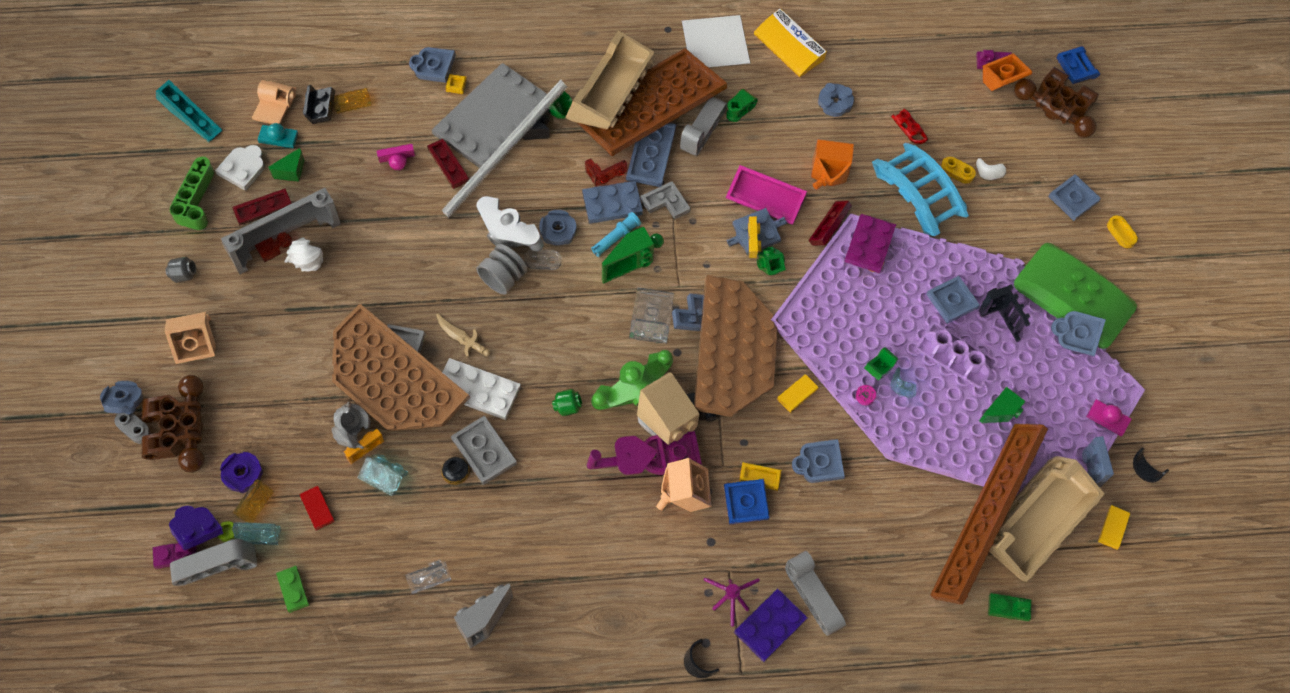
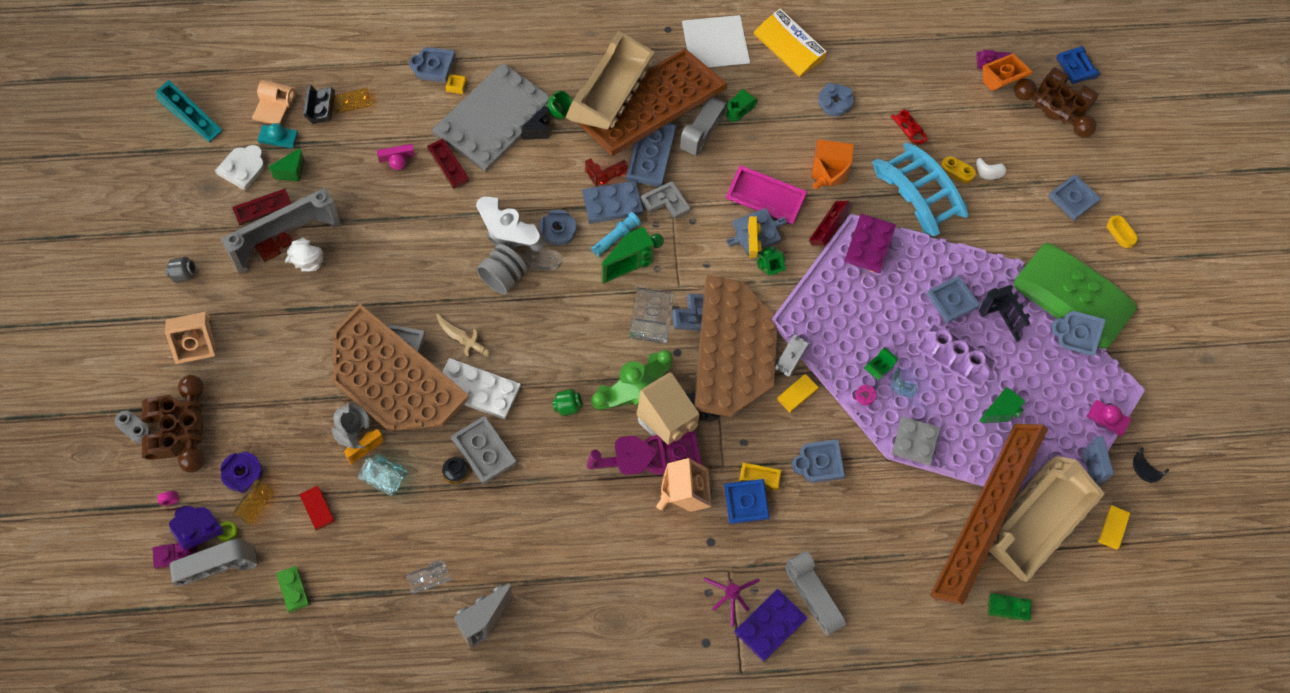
sand blue plate [100,381,143,414] -> none
bright green beam [169,157,214,230] -> none
clear light blue bracket [232,522,281,545] -> none
white axle [441,80,568,218] -> none
black helmet [684,639,720,679] -> none
none -> dark pink tile [157,491,179,506]
none -> light grey hinge [775,334,811,377]
none -> light grey plate [891,416,940,466]

